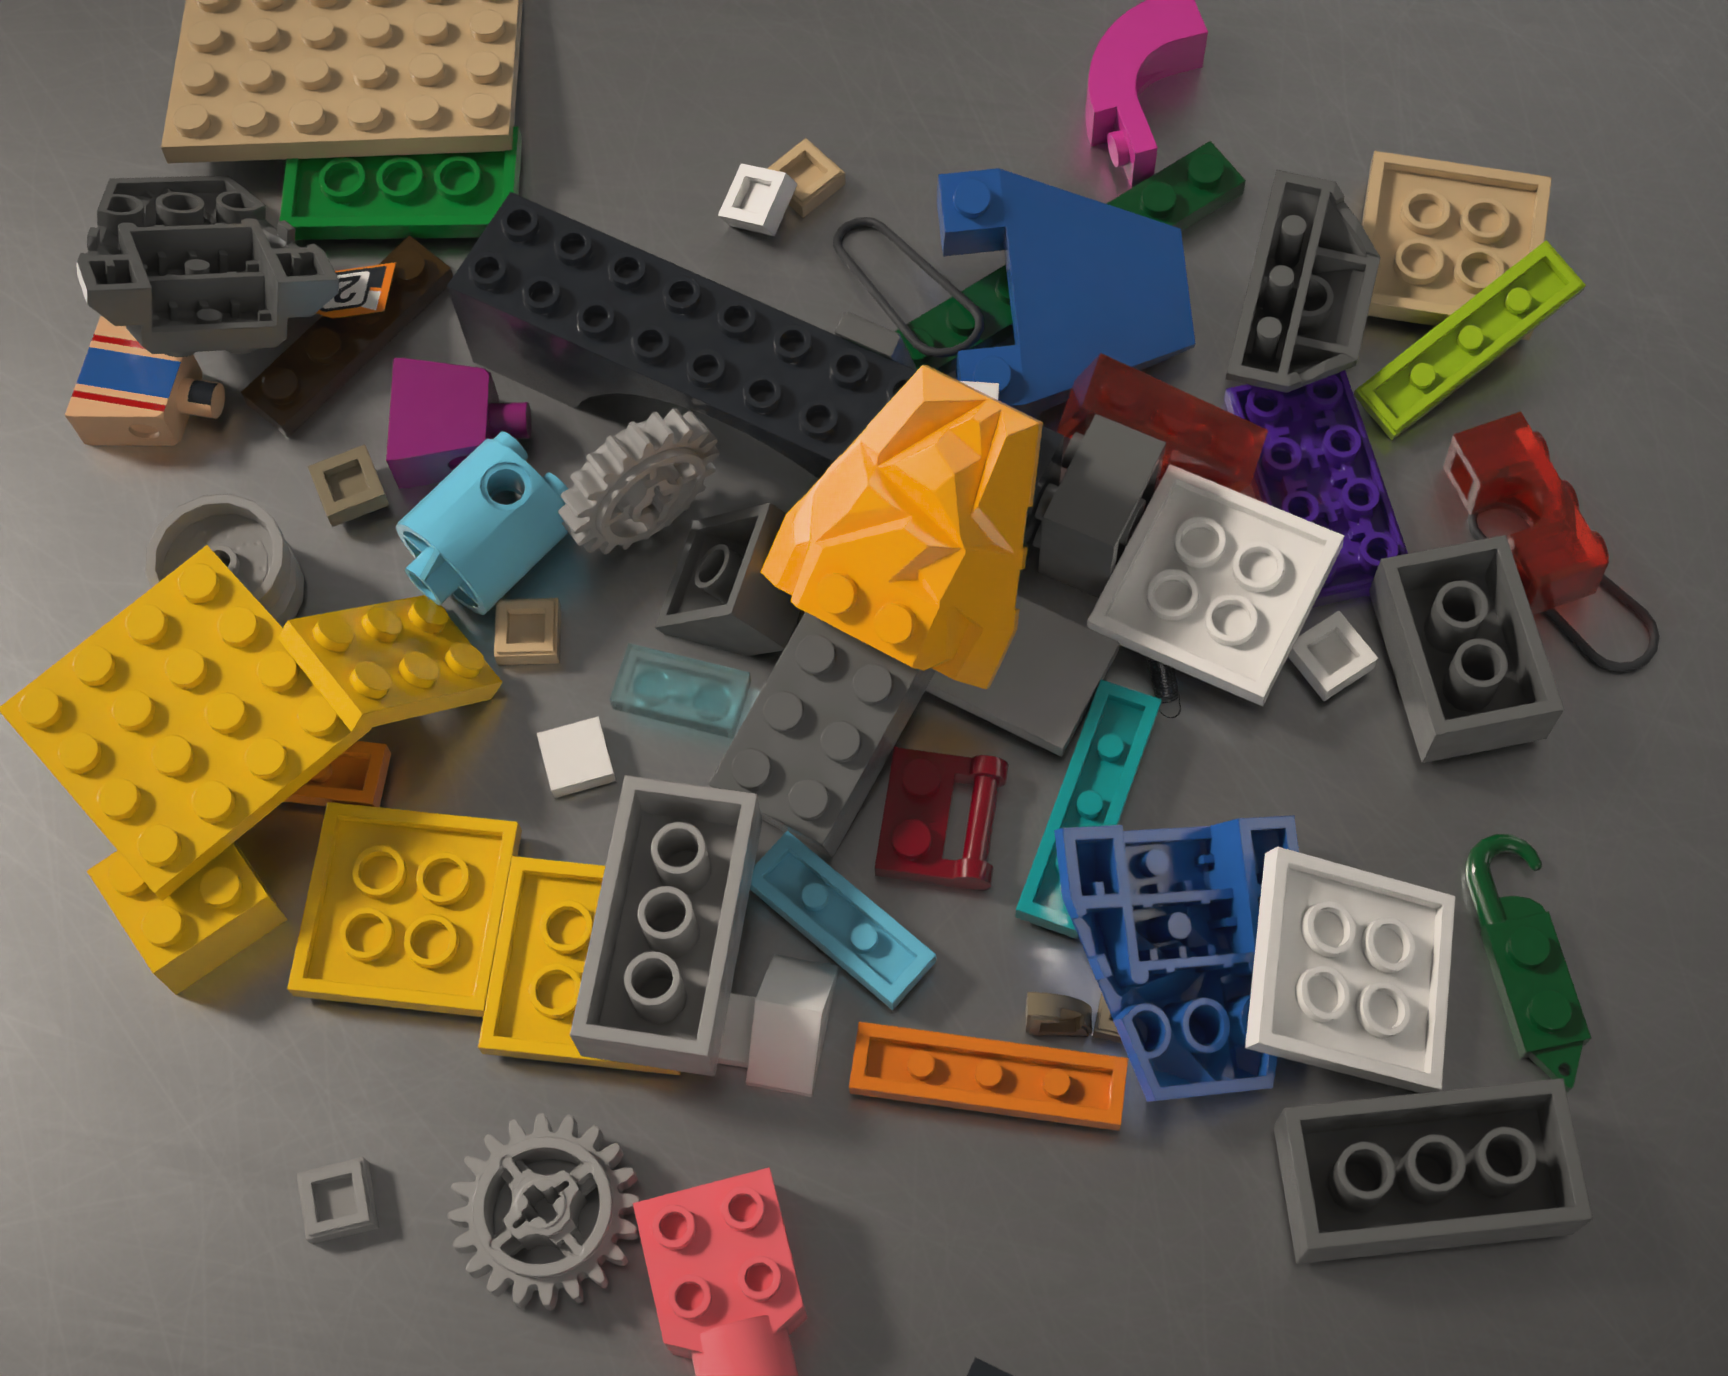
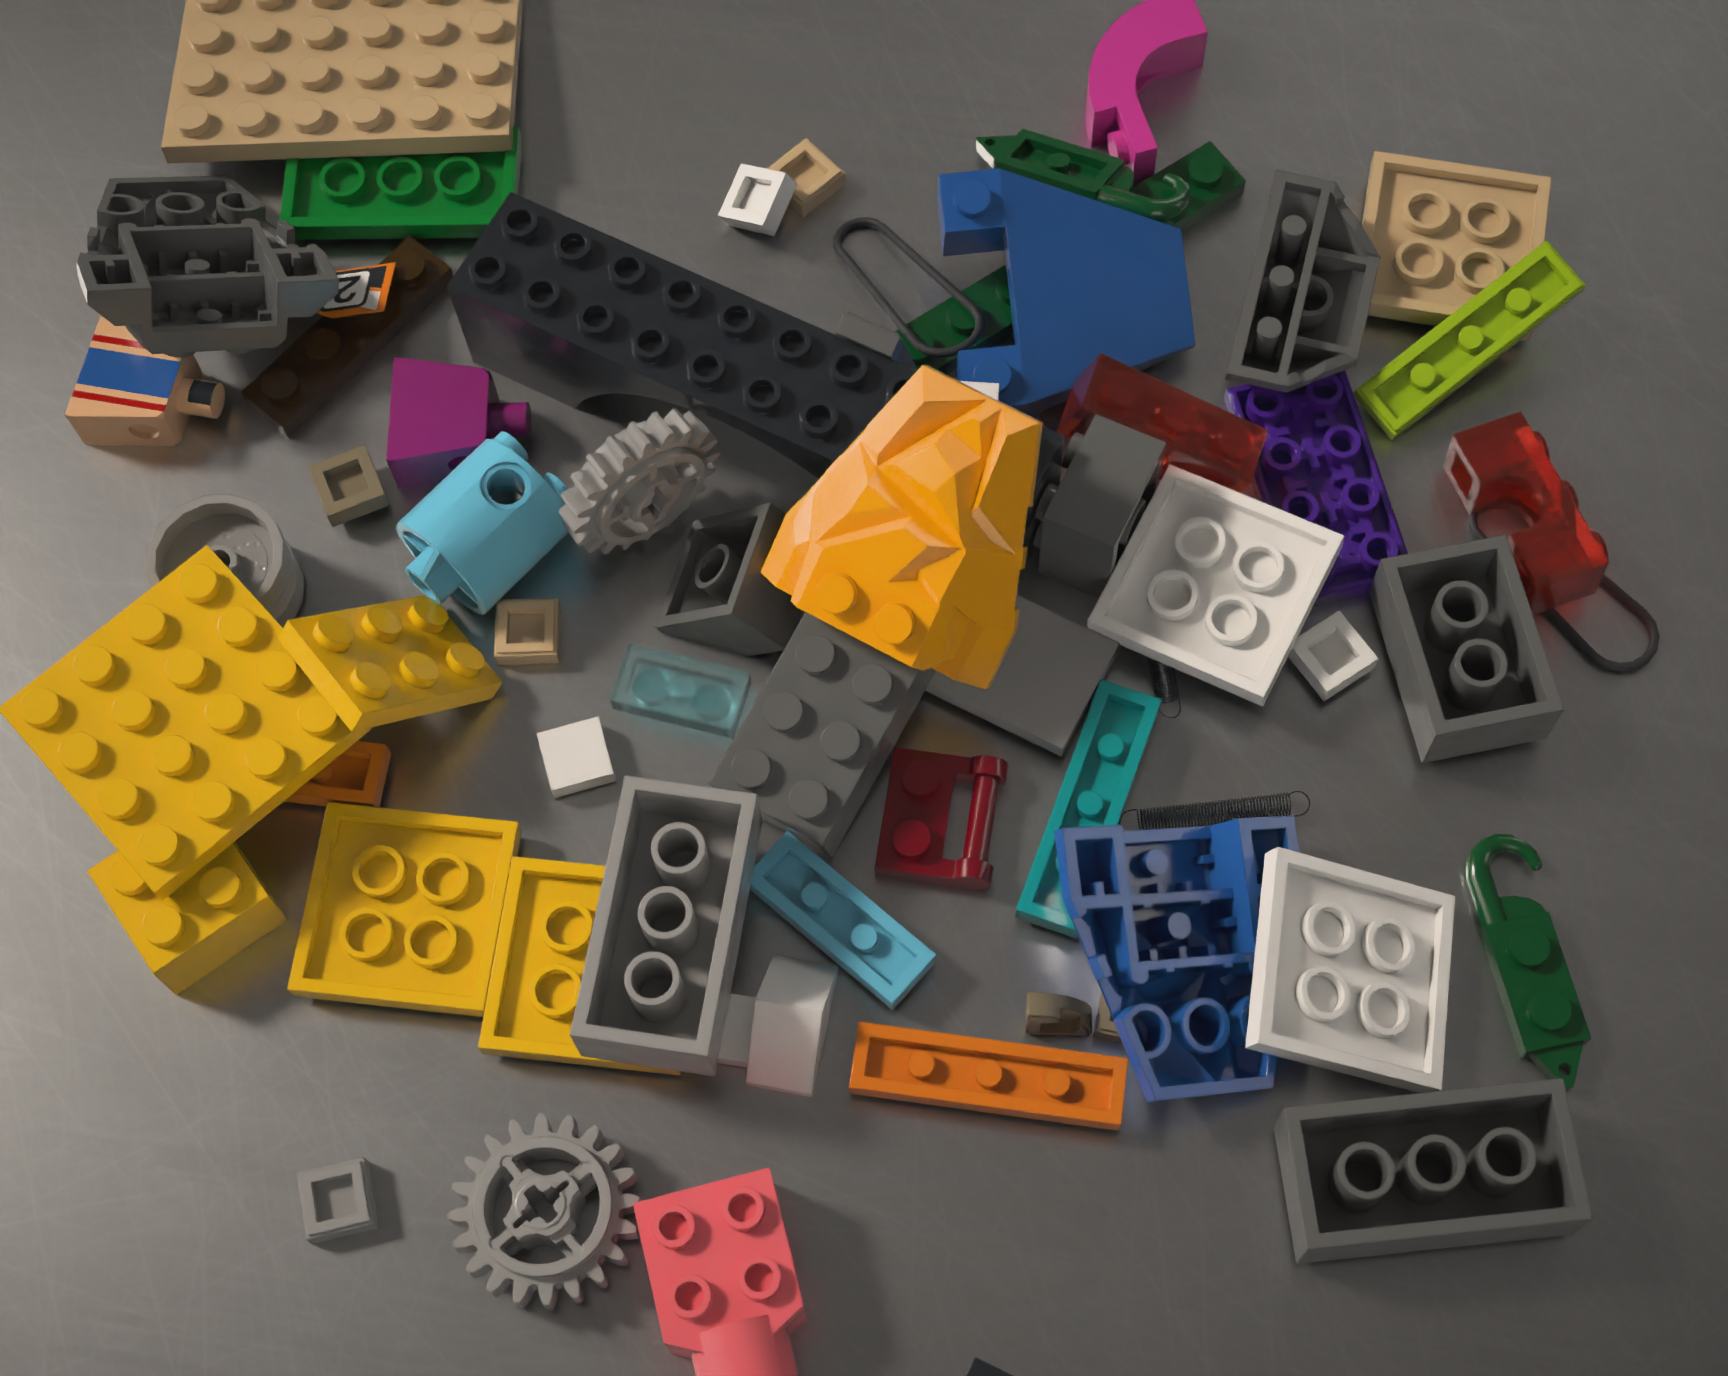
none -> dark green plate [976,128,1192,221]
none -> black piece [1119,791,1310,831]

